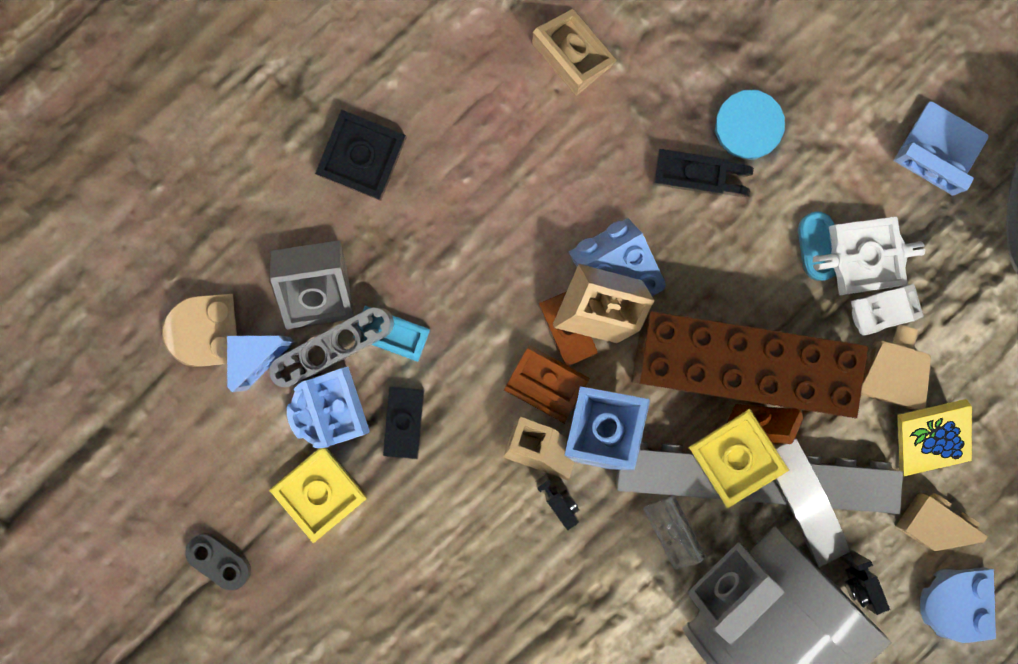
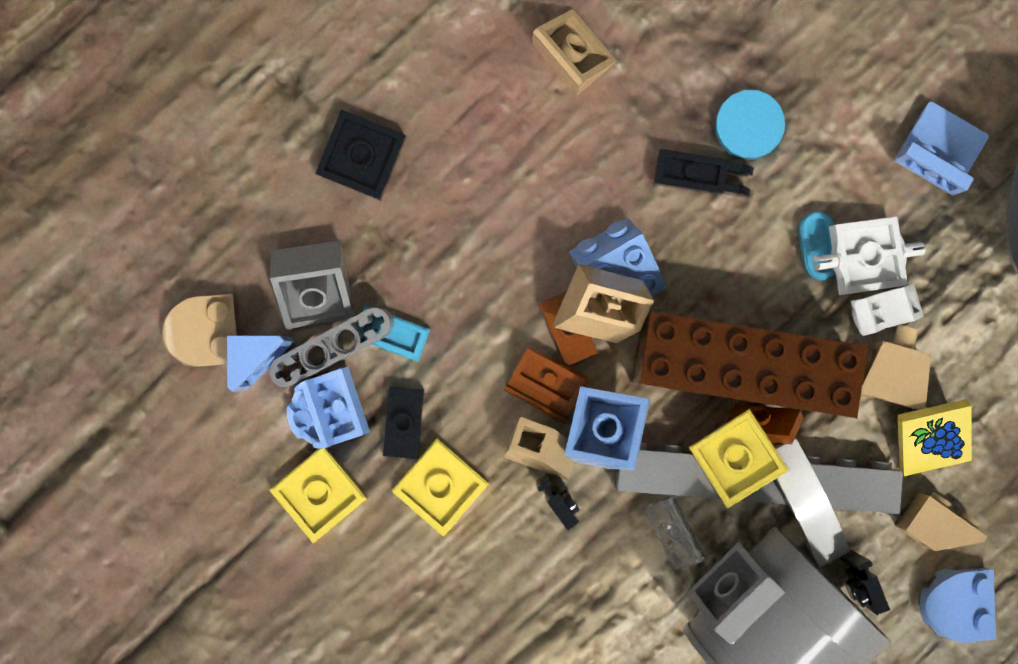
dark grey plate [185,533,251,590] -> none
none -> light yellow tile [392,438,489,537]

